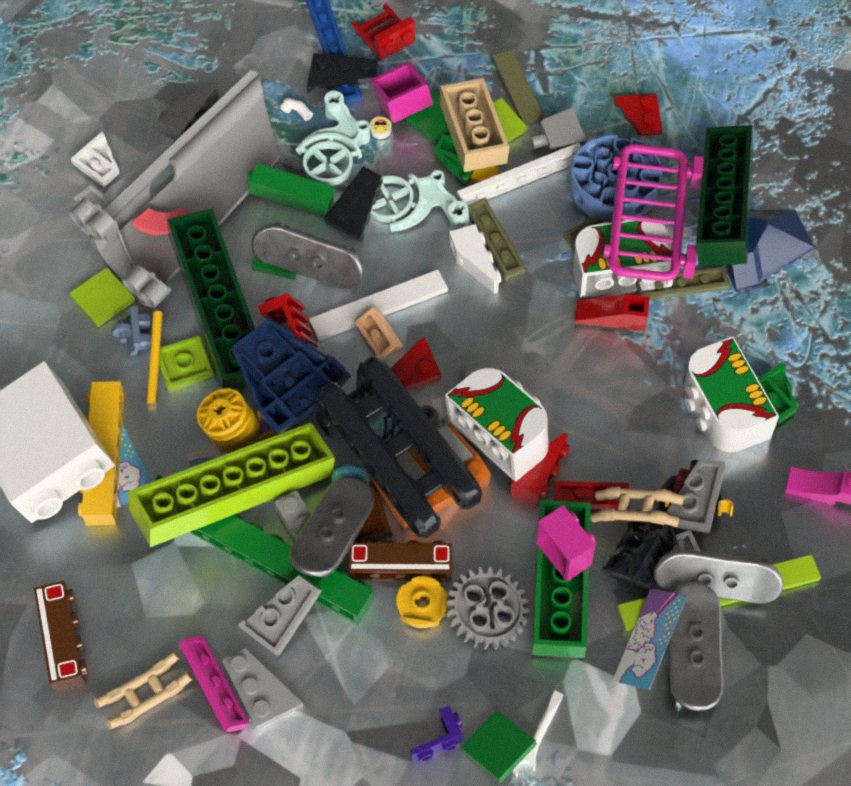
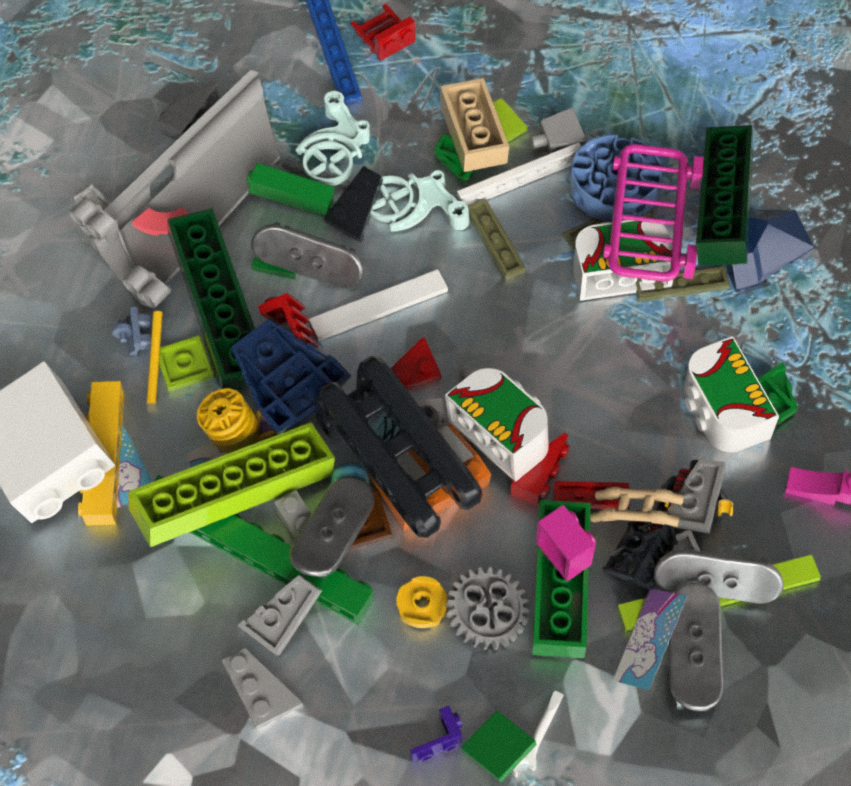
reddish brown brick [34,581,88,692] -> none
lime tile [69,267,135,328] -> none
white wing [71,132,120,187] -> none
tan piece [94,650,193,729] -> none
dark pink plate [179,636,250,732] -> none
white arm [280,97,313,121] -> none
black wing [307,53,378,93] -> none
reddish brown brick [349,540,452,581] -> none
light nougat slope [354,308,403,359] -> none
dark pink piece [370,61,433,123] -> none
tile [370,116,392,139] -> none
green tile [405,90,450,145] -> none
white slope [449,224,501,294] -> none
yellow tile [470,166,500,184] -> none
olive tile [492,49,544,125] -> none
red slope [574,294,650,331] -> none
red wing [614,94,663,136] -> none

